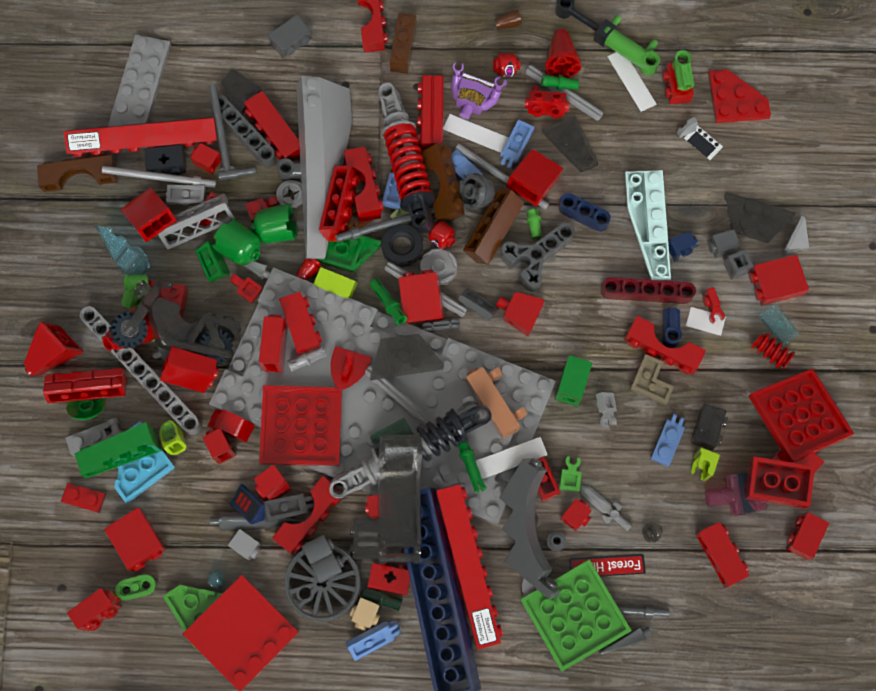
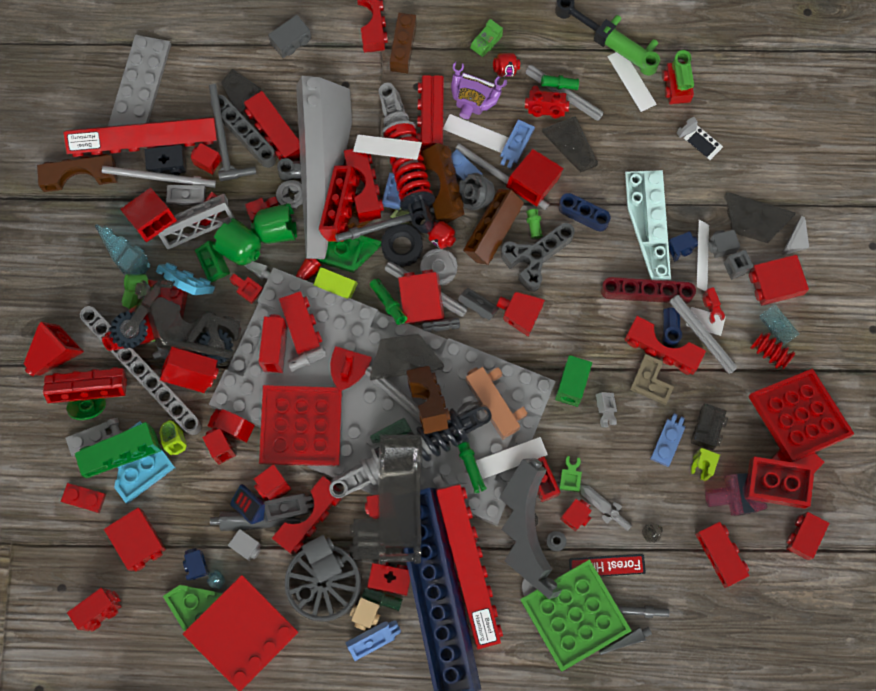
bright green plate [115,574,157,601] -> none
reddish brown cone [494,10,522,30] -> none
red cone [545,29,582,78] -> none
red plate [708,69,771,123] -> none
none -> medium azure plate [156,262,215,295]
none -> dark blue brick [183,548,209,581]
none -> white sticker [353,135,422,160]
none -> reddish brown arch [406,366,450,434]
none -> bright green leg [470,19,503,57]
none -> light grey axle [670,295,737,374]
none -> white sticker [697,220,709,291]

